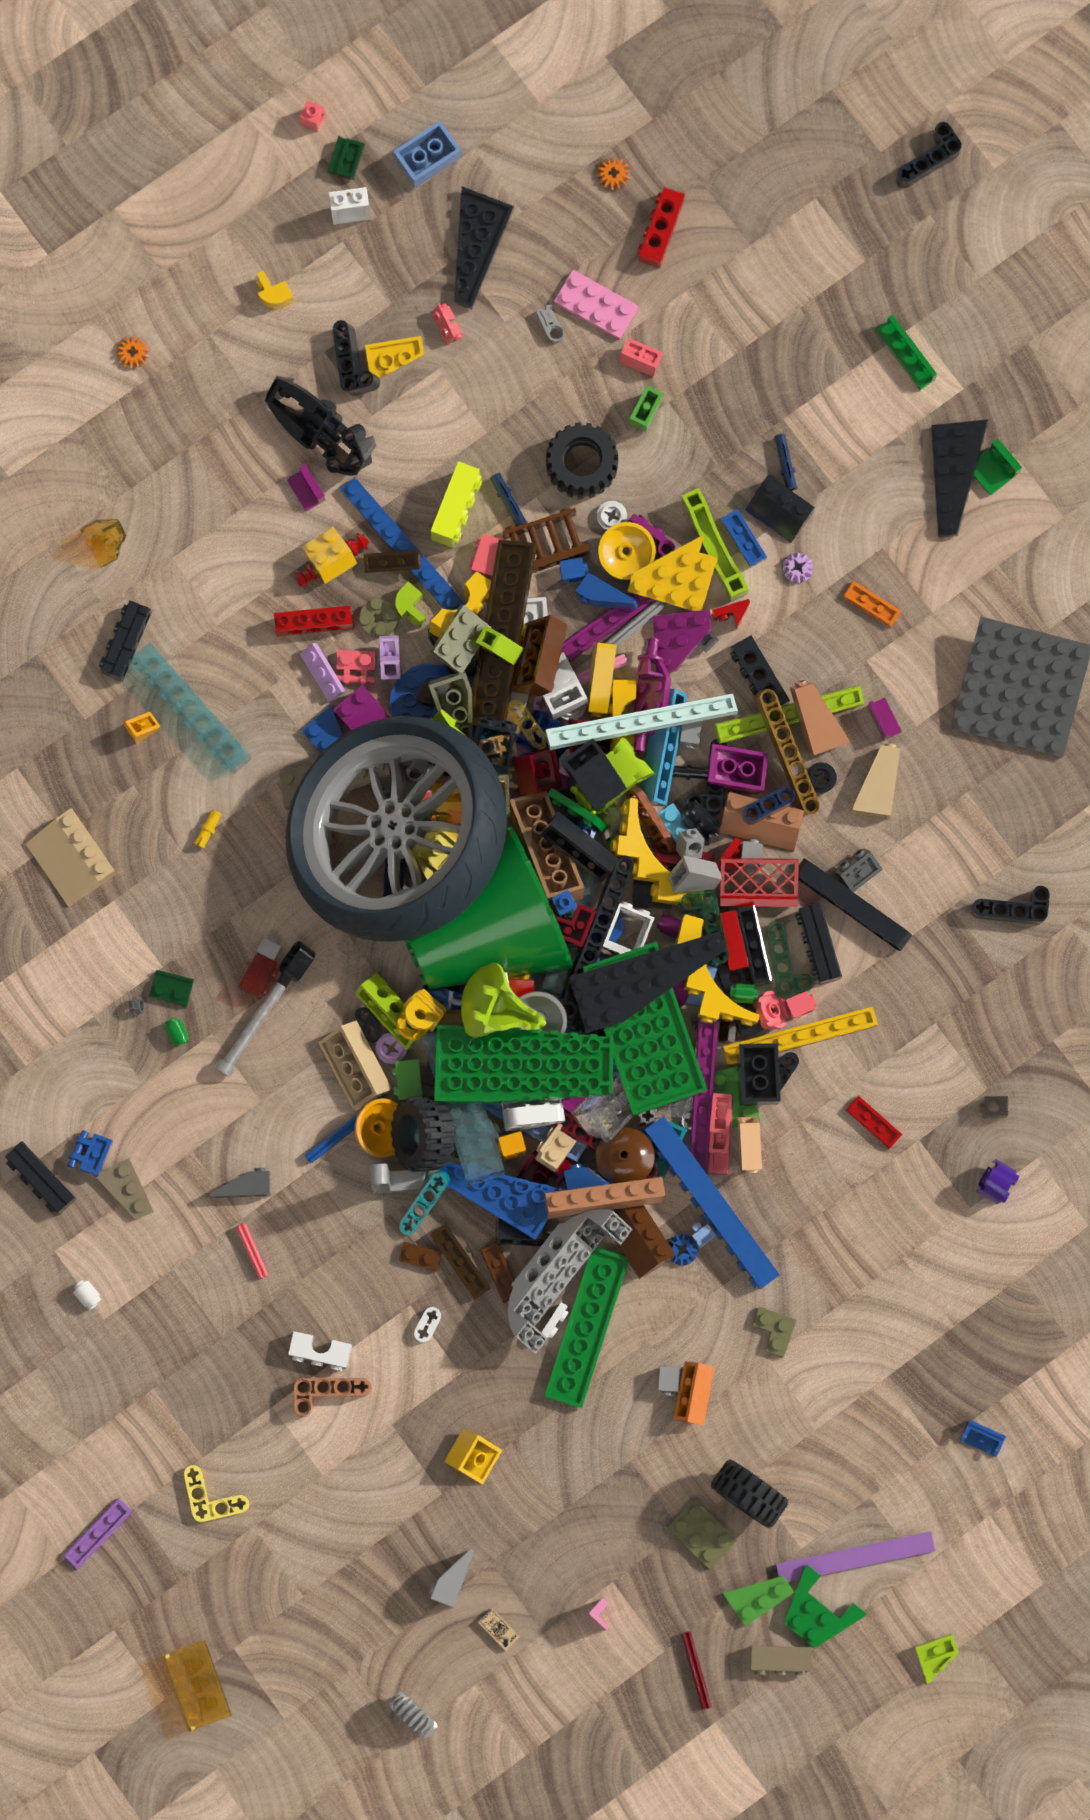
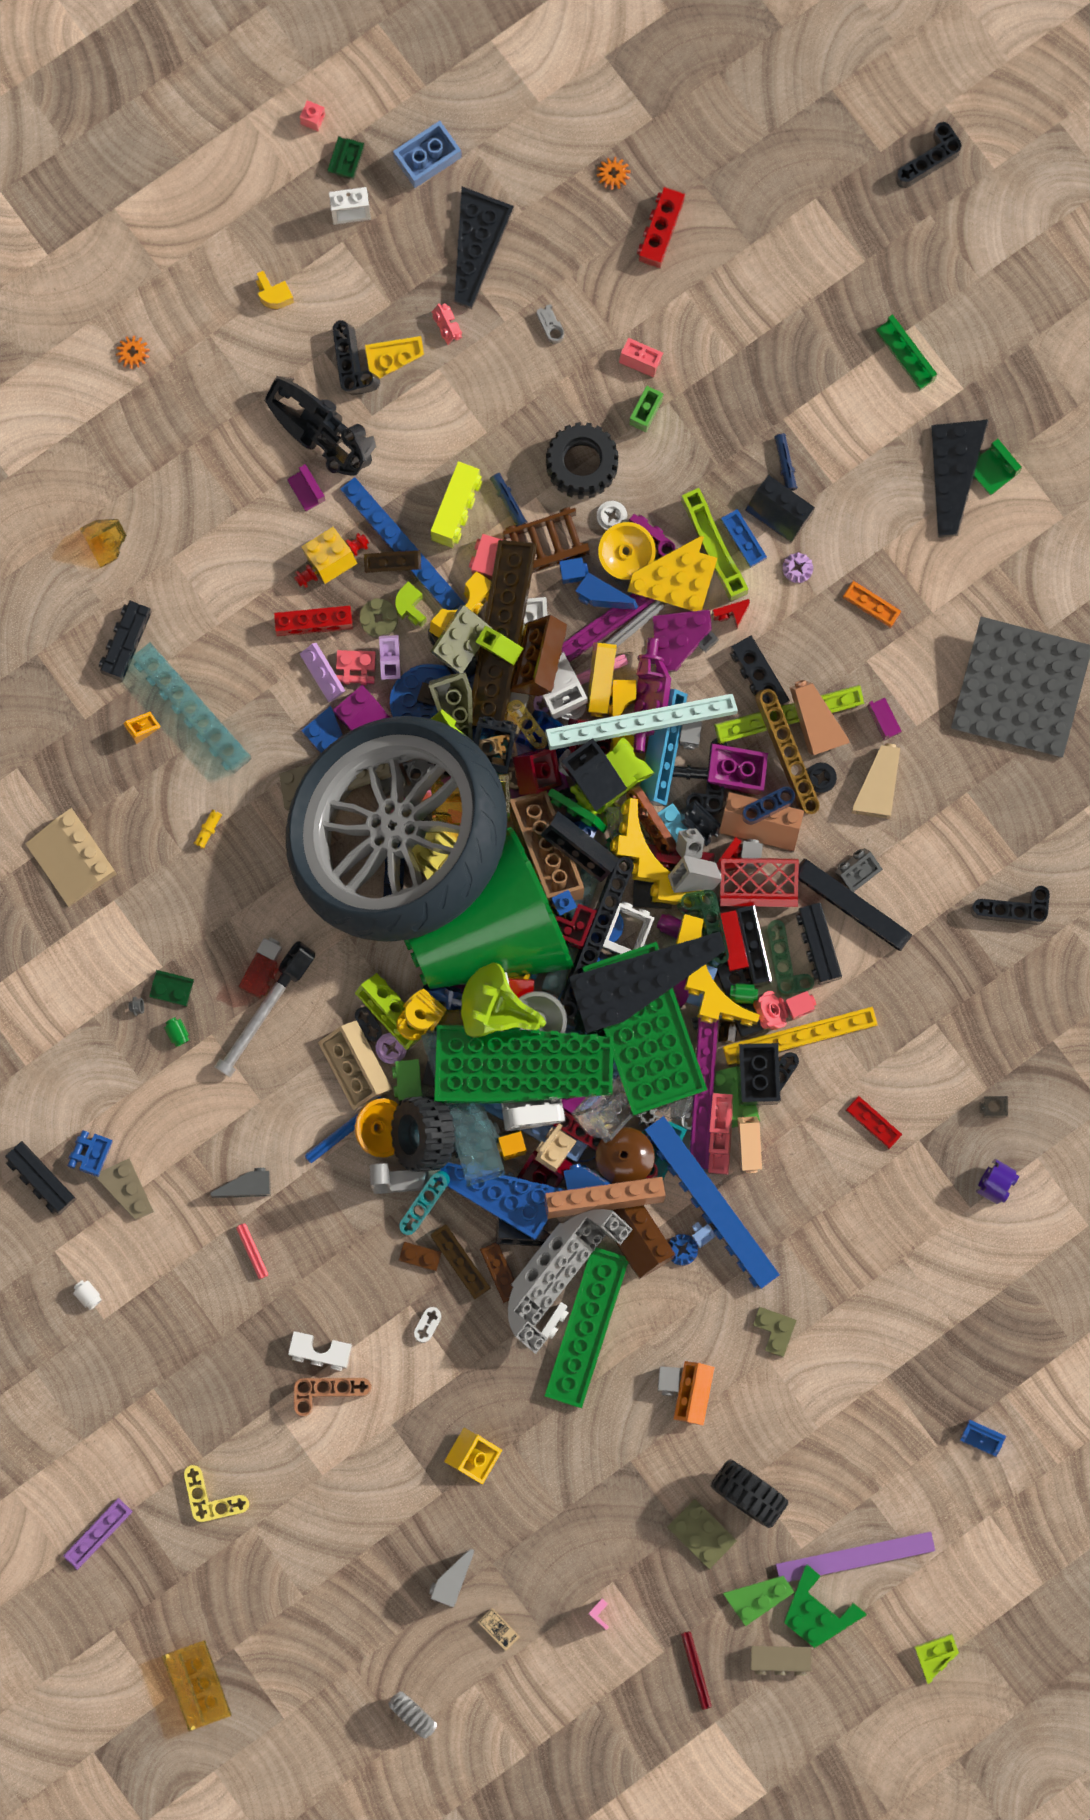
bright pink plate [554,270,639,340] -> none

